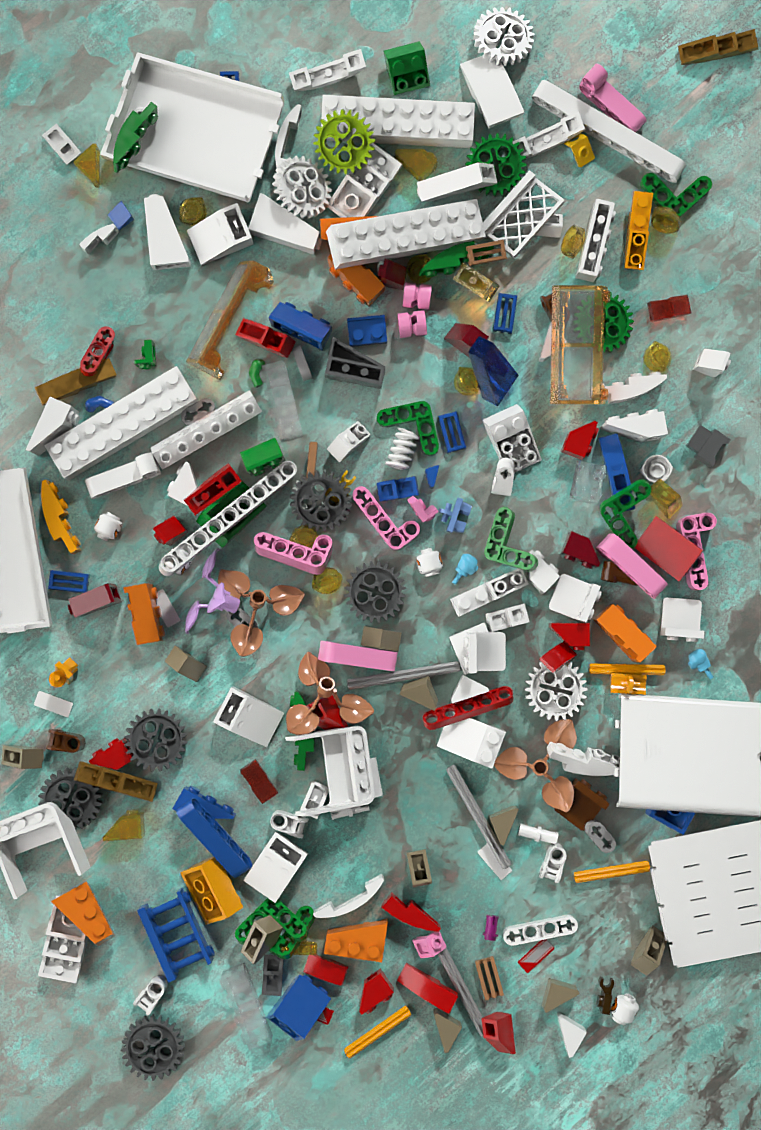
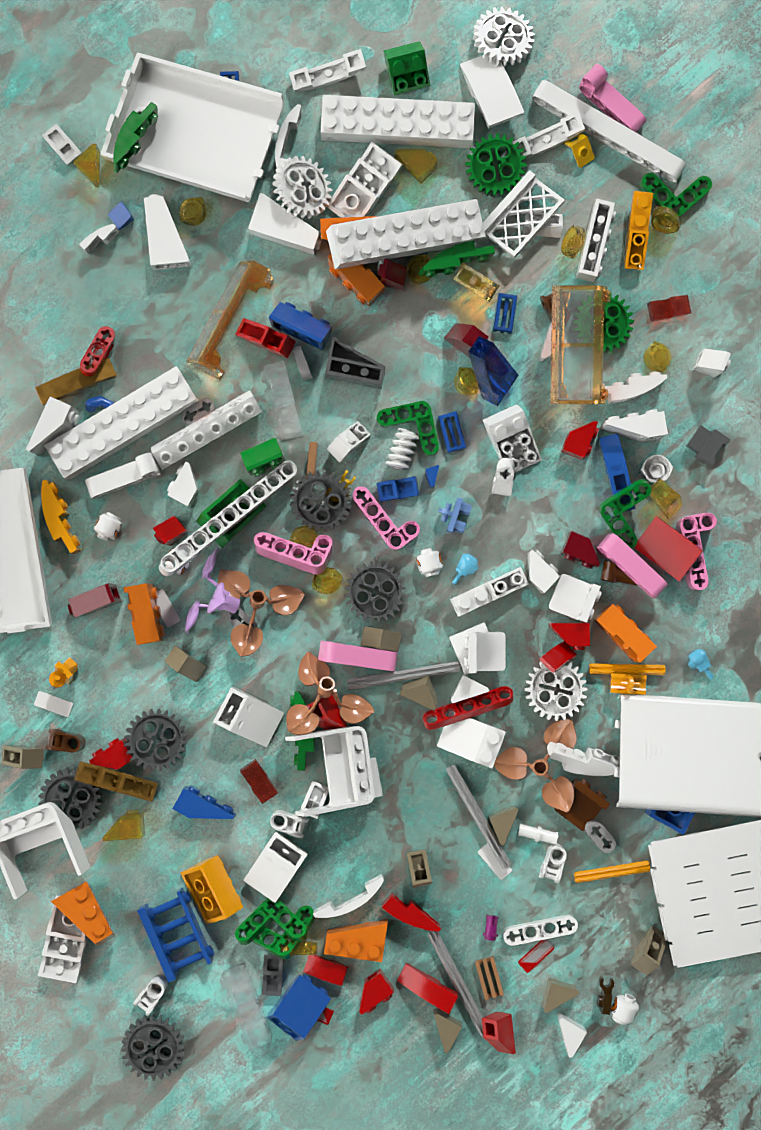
blue tile [48,570,90,593] -> none
green bracket [134,340,157,370] -> none
blue beam [176,798,252,878] -> none
red slope [184,463,242,516] -> none
white slope [187,203,254,266] -> none
dark tan slope [241,915,283,964] -> none
green arm [249,359,266,388] -> none
lime gear [313,109,376,174] -> none
white pin [330,804,370,820] -> none
light orange axle [344,1006,411,1059] -> none
blue plate [347,315,387,347] -> none
bright pink wheel [397,310,427,338] -> none
bright pink wheel [402,282,432,310] -> none
bright pink bracket [407,496,439,522] -> none
bright pink bracket [412,931,446,958] -> none
white slope [417,162,497,202] -> none
medium nougat tile [466,240,507,266] -> none
green beam [484,507,538,571] -> none
white slope [485,603,530,632] -> none
clear bracket [569,460,606,503] -> none
white bracket [660,597,704,642] -> none
pearl gold slope [678,29,759,65] -> none

